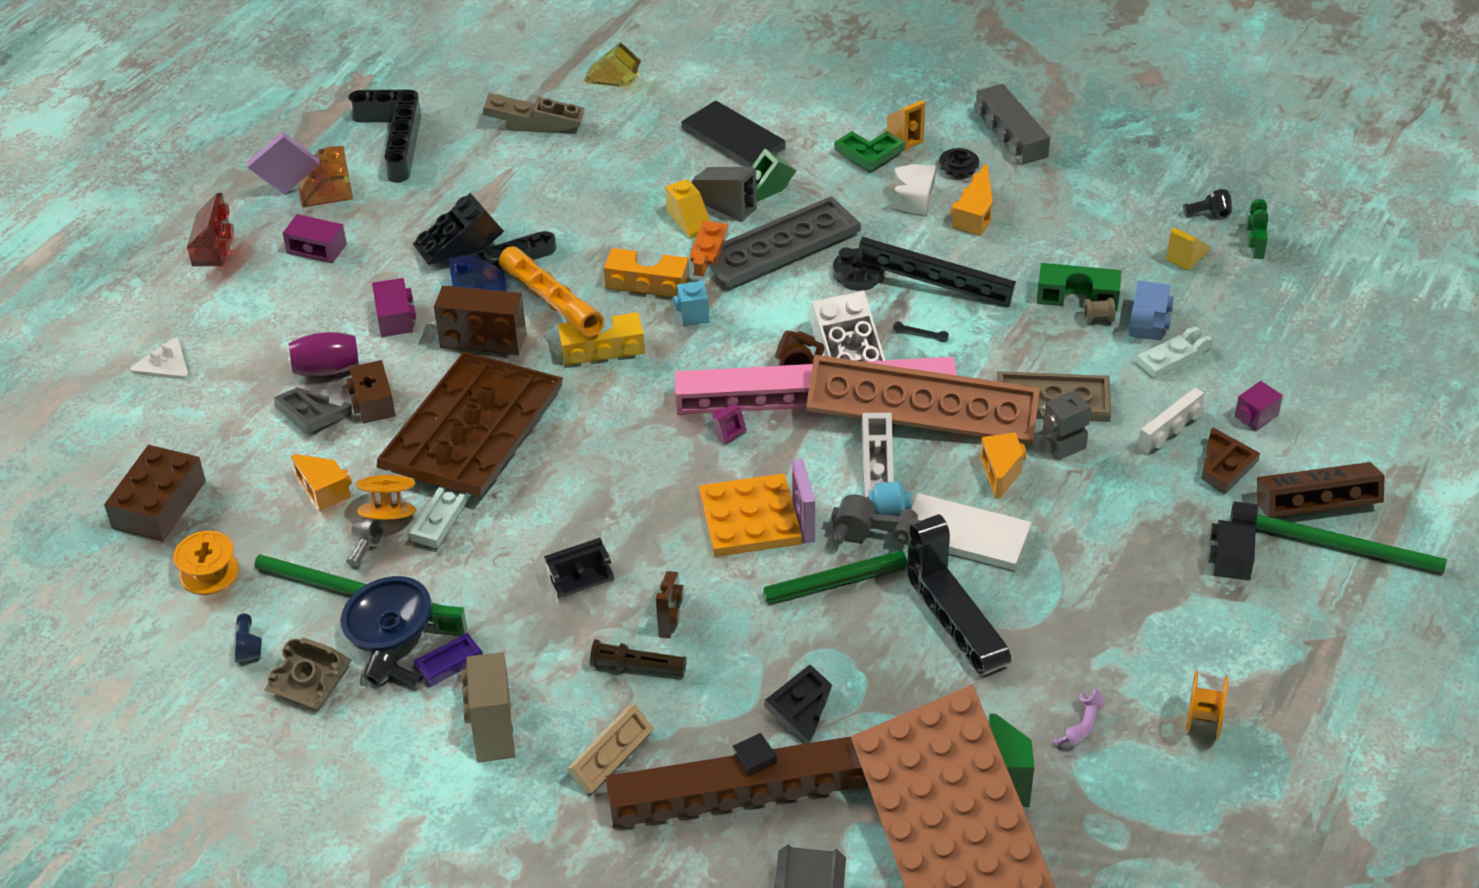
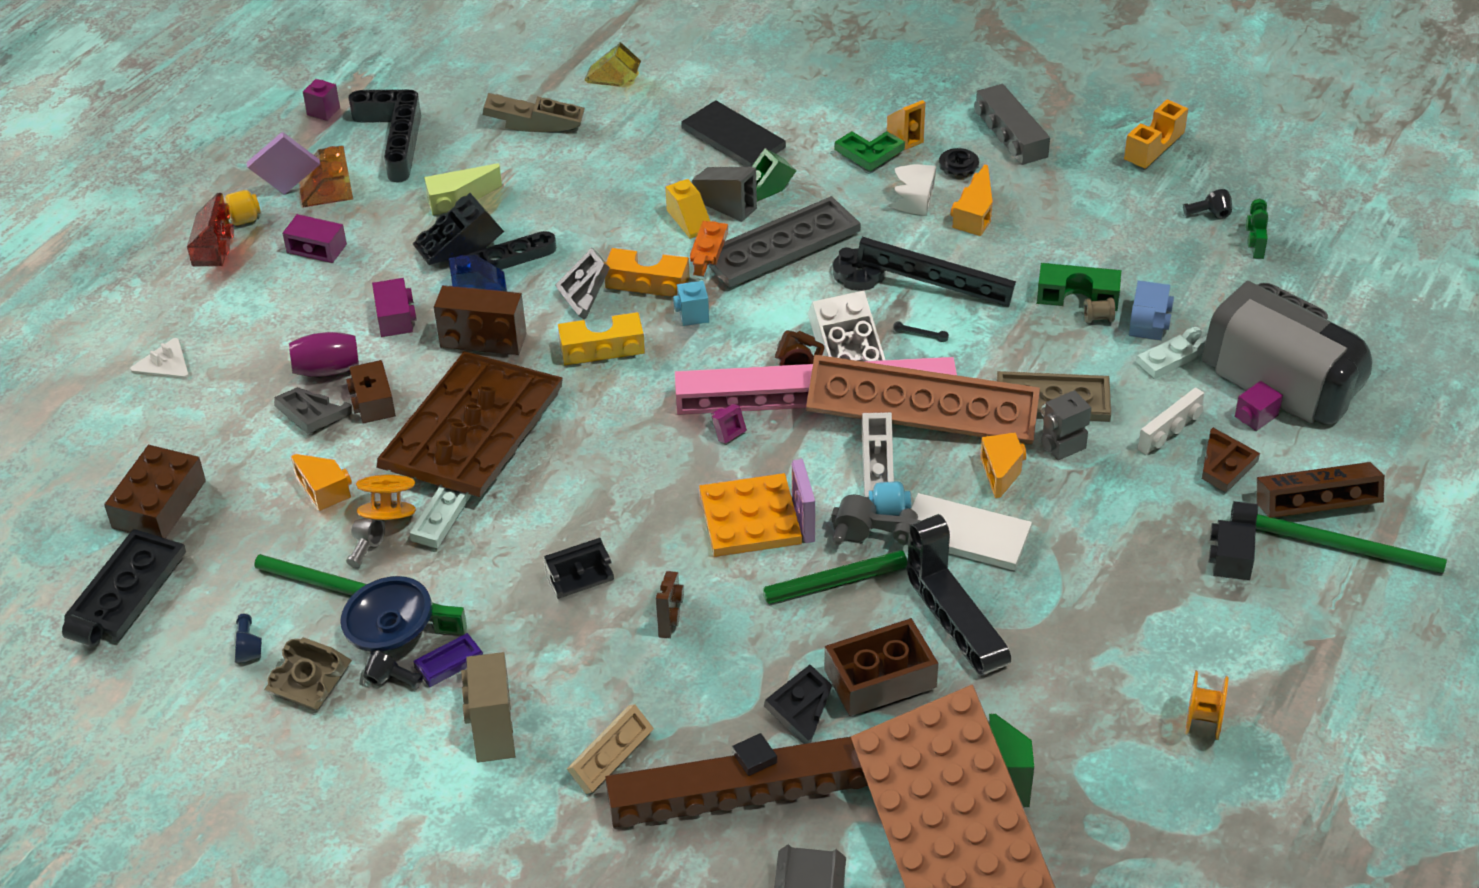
light orange piece [173,530,239,595] -> none
light orange piece [499,246,604,337] -> none
dark brown pin [590,639,687,677] -> none
lavender piece [1053,688,1105,747] -> none
yellow slope [1166,227,1211,271] -> none
none -> black hinge [62,529,186,647]
none -> yellow head [221,190,261,226]
none -> magenta brick [303,79,340,121]
none -> yellowish green slope [424,163,502,215]
none -> wing [555,248,610,319]
none -> reddish brown brick [824,618,939,716]
none -> light orange arch [1124,99,1188,169]
none -> piece [1202,281,1372,425]

